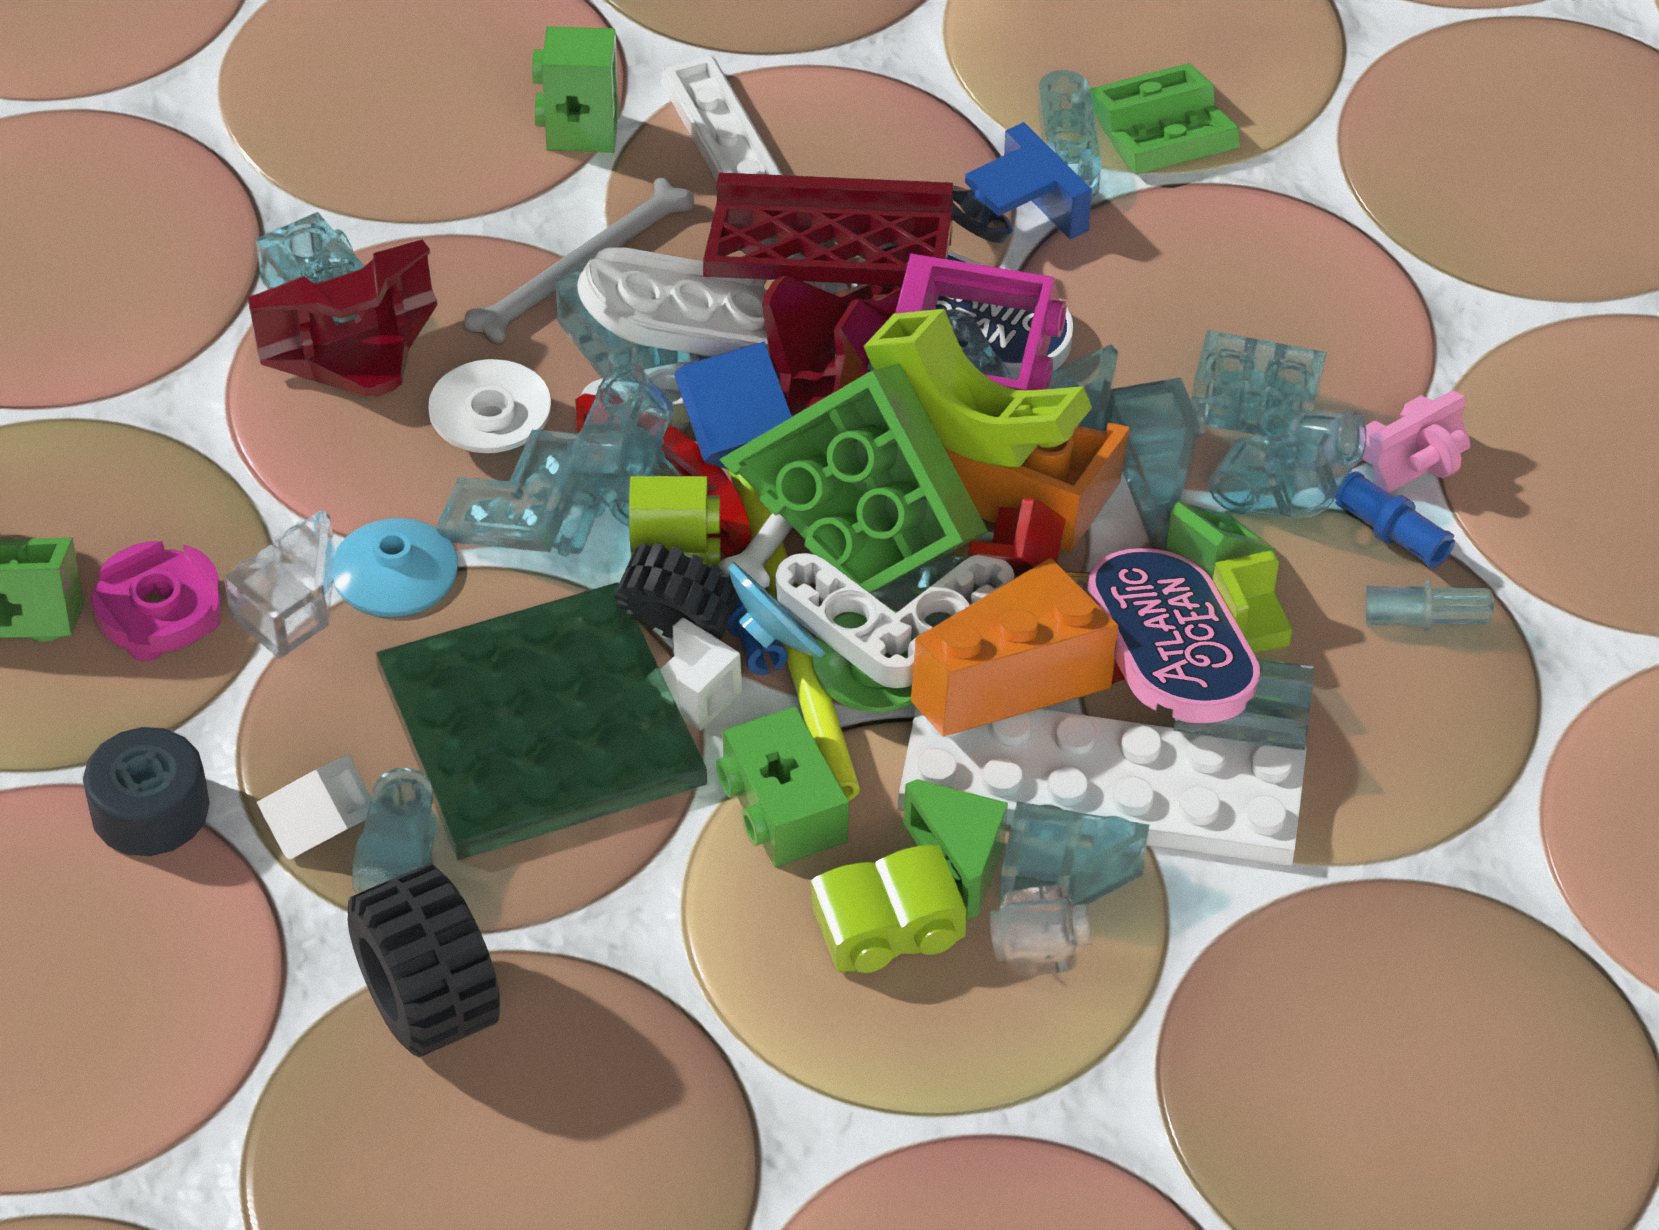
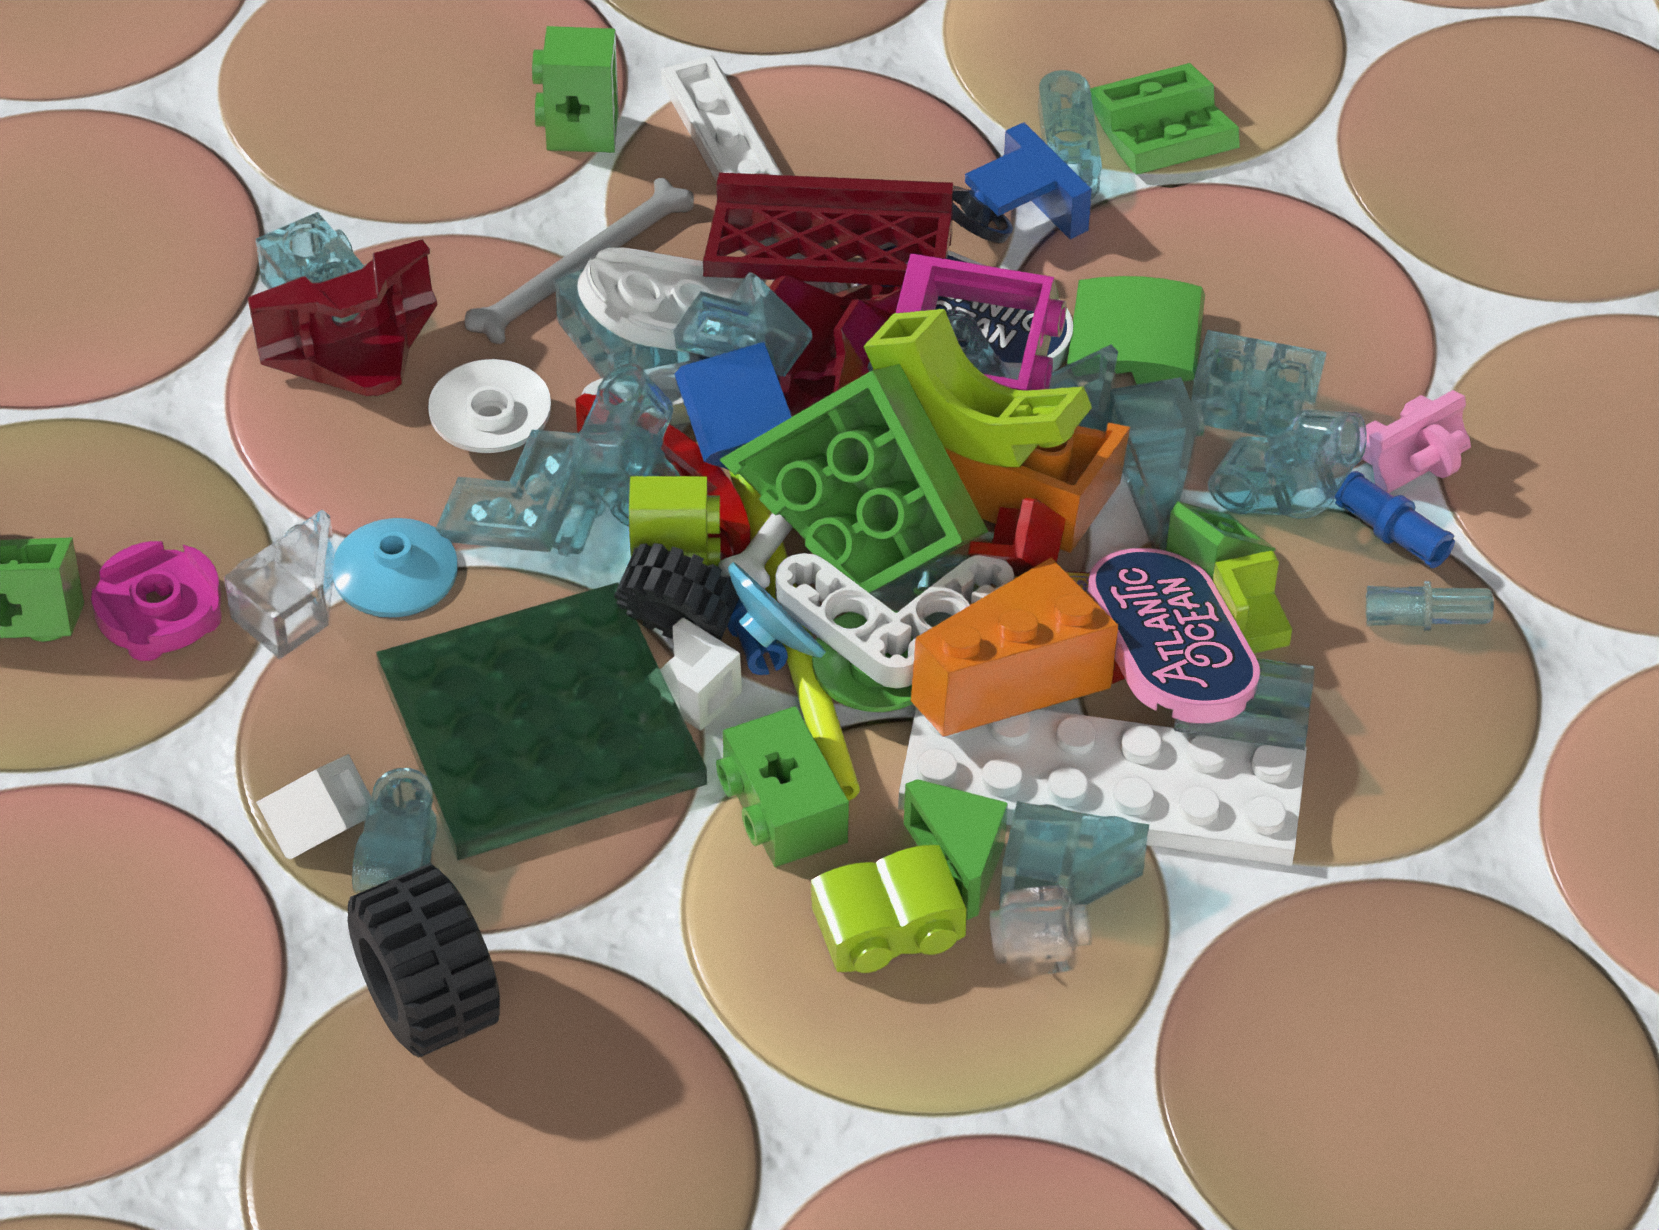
black wheel [83,727,210,856] -> none
none -> clear light blue slope [674,272,812,377]
none -> bright green slope [1067,276,1205,388]

